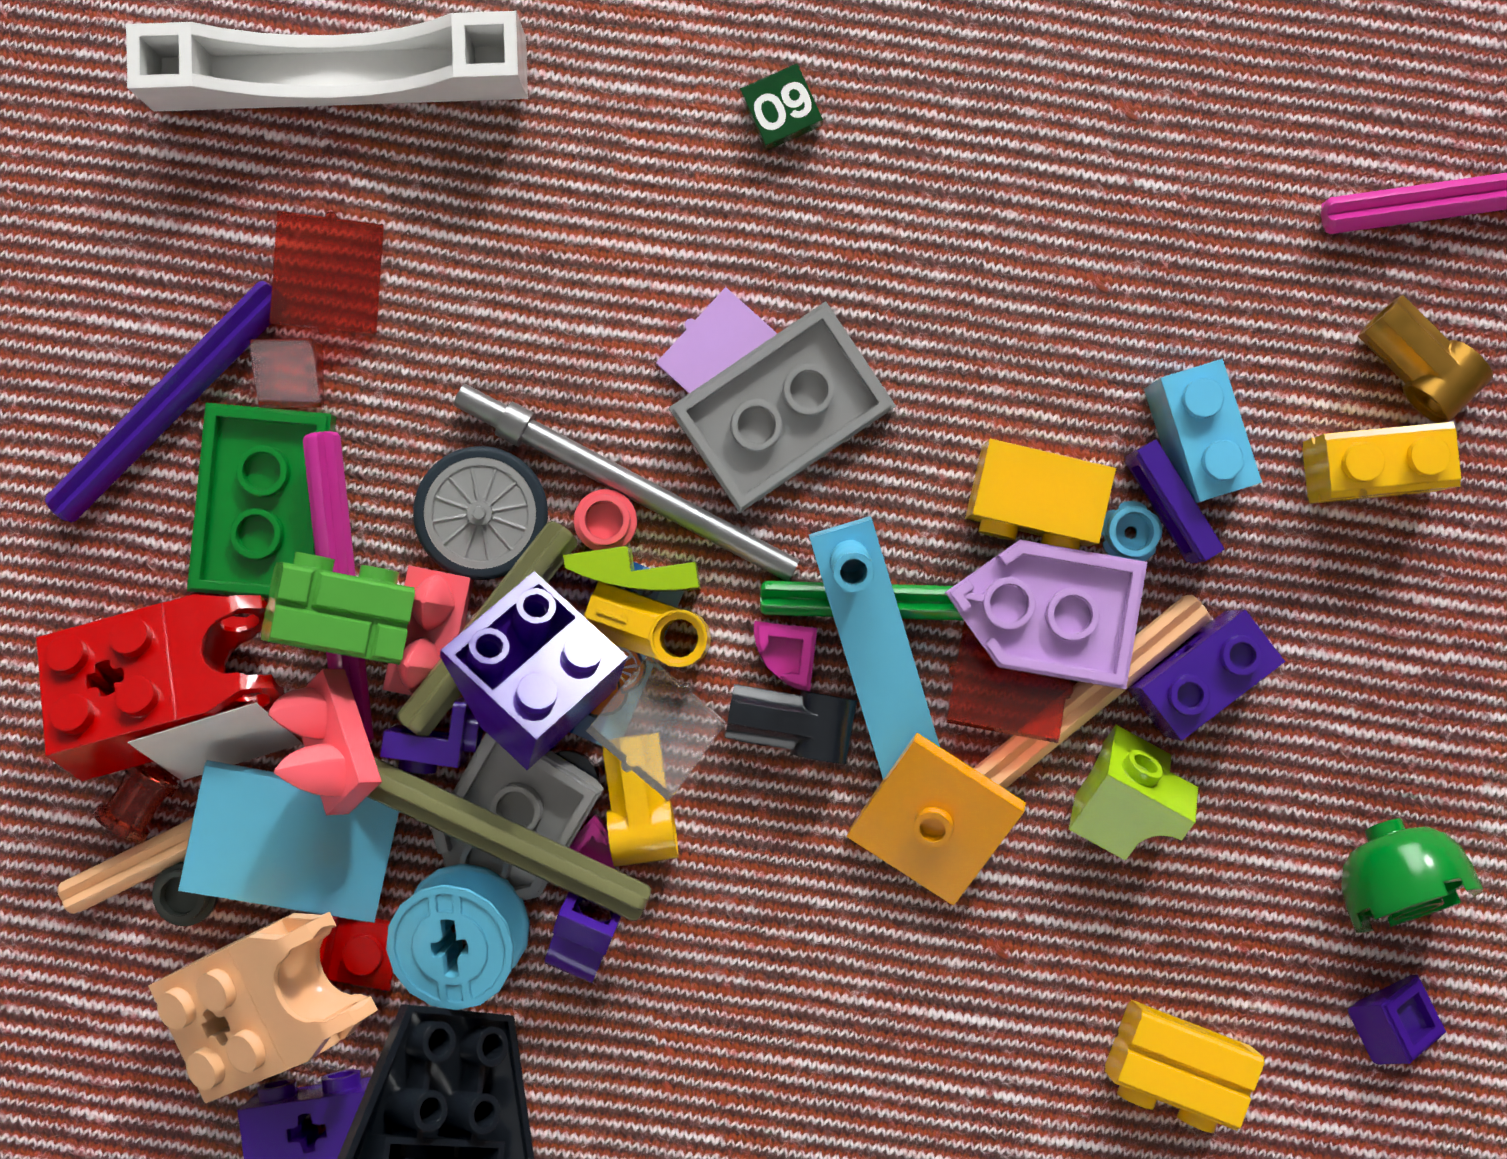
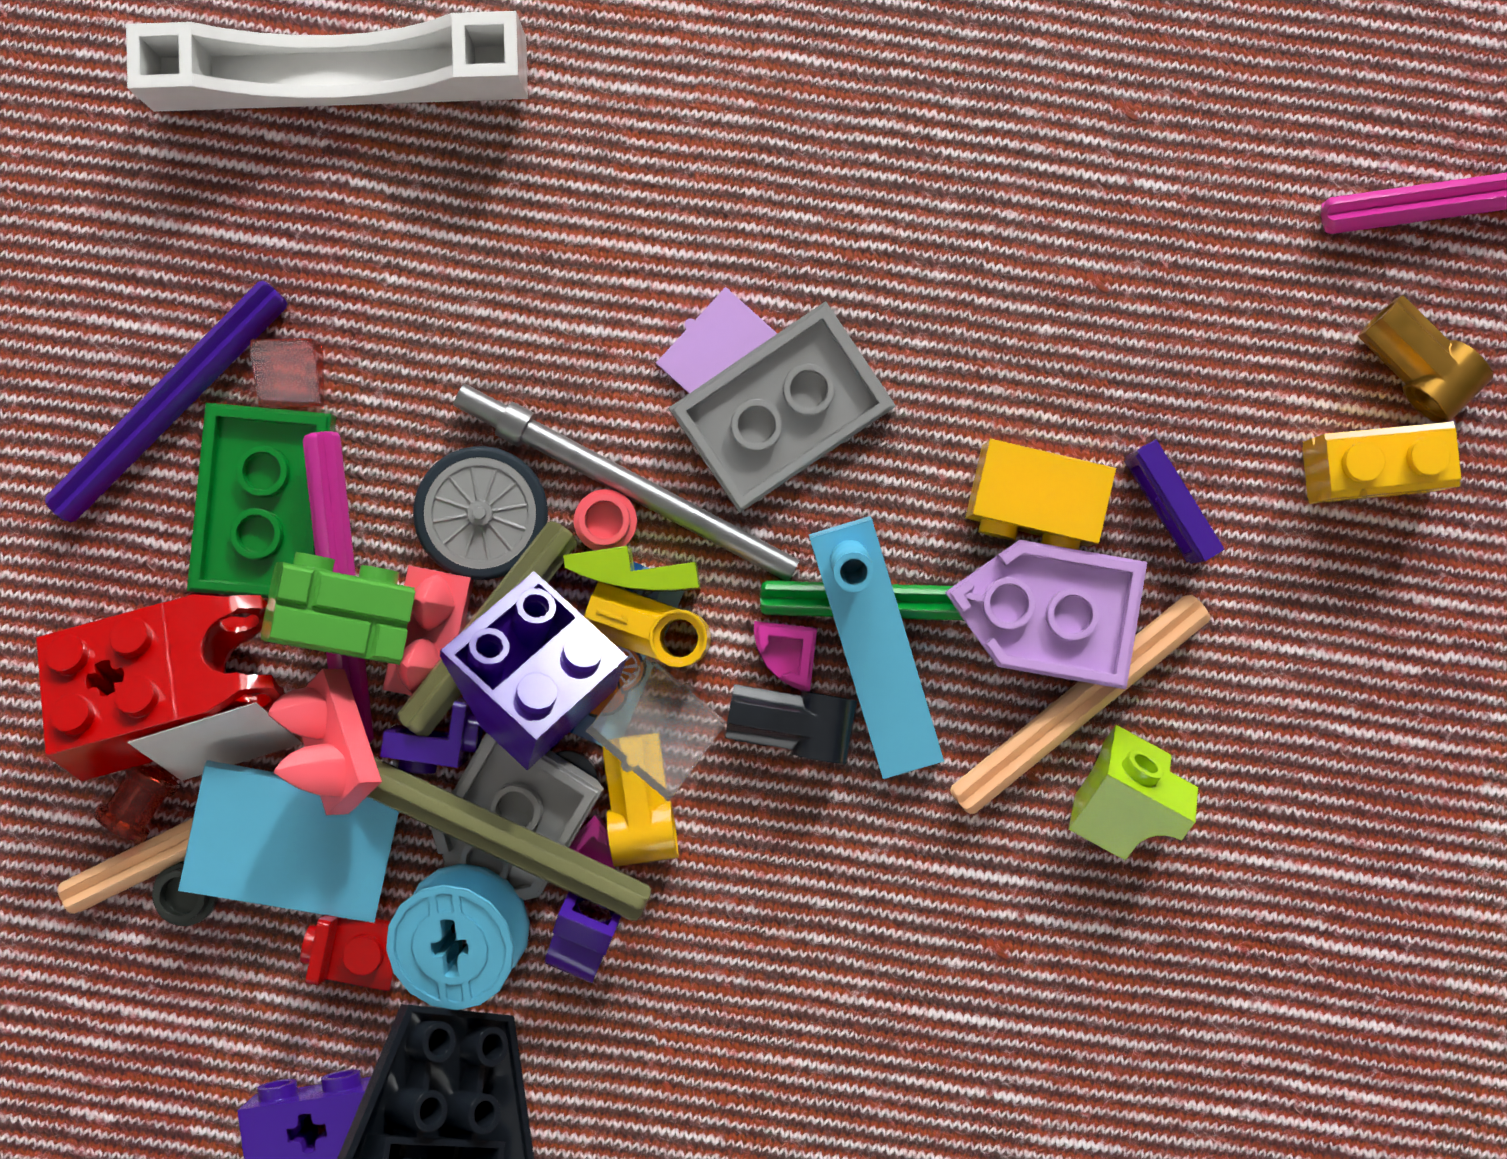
light nougat brick [148,912,378,1104] -> none
clear red piece [269,211,384,336] -> none
dark green tile [740,63,823,151] -> none
light orange plate [846,733,1026,906] -> none
clear red piece [946,621,1073,743] -> none
medium azure plate [1101,501,1162,561] -> none
yellow brick [1105,1000,1265,1133] -> none
dark purple brick [1128,610,1285,741] -> none
medium azure brick [1144,359,1262,503] -> none
green cylinder [1341,818,1483,933] -> none
dark purple slope [1348,975,1446,1065] -> none

